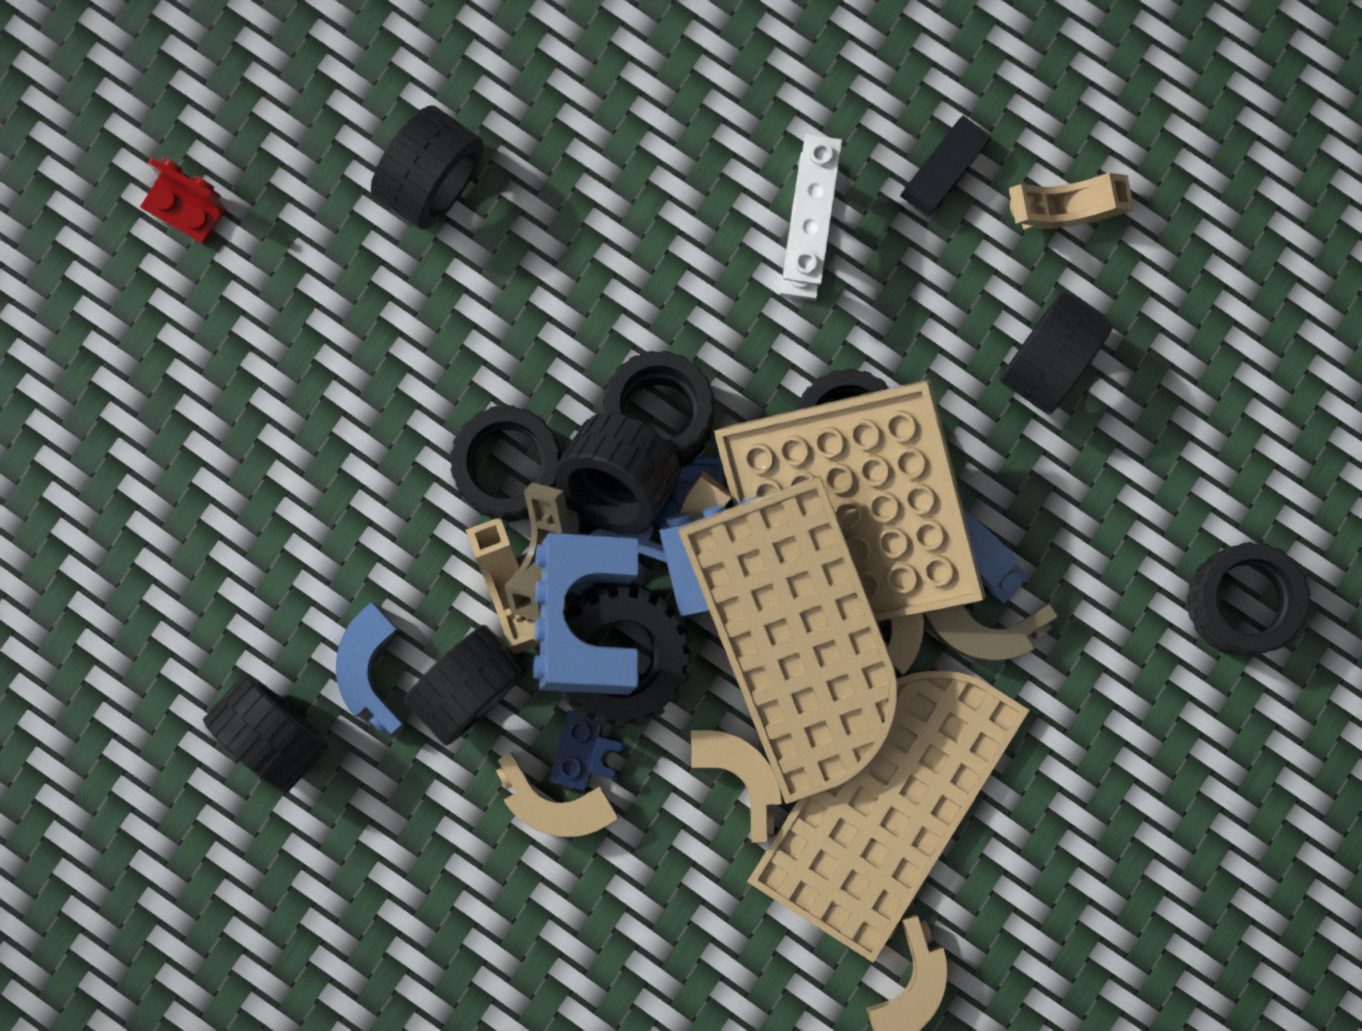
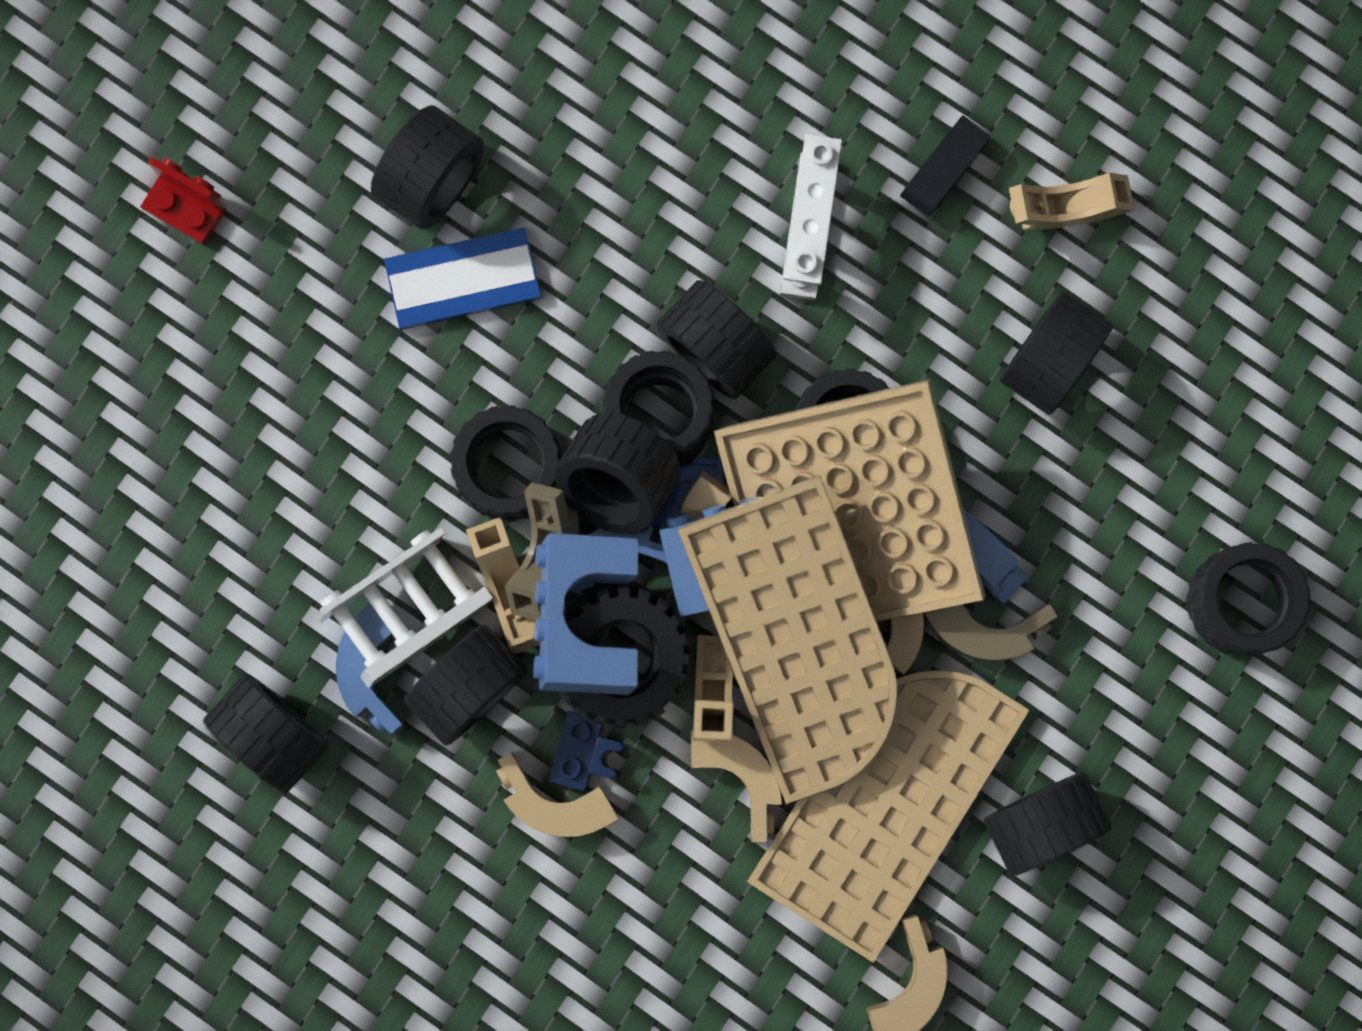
none -> white fence [317,528,493,689]
none -> tile [384,227,541,330]
none -> black tyre [656,280,777,399]
none -> tan arch [693,635,733,742]
none -> black tyre [983,772,1112,876]

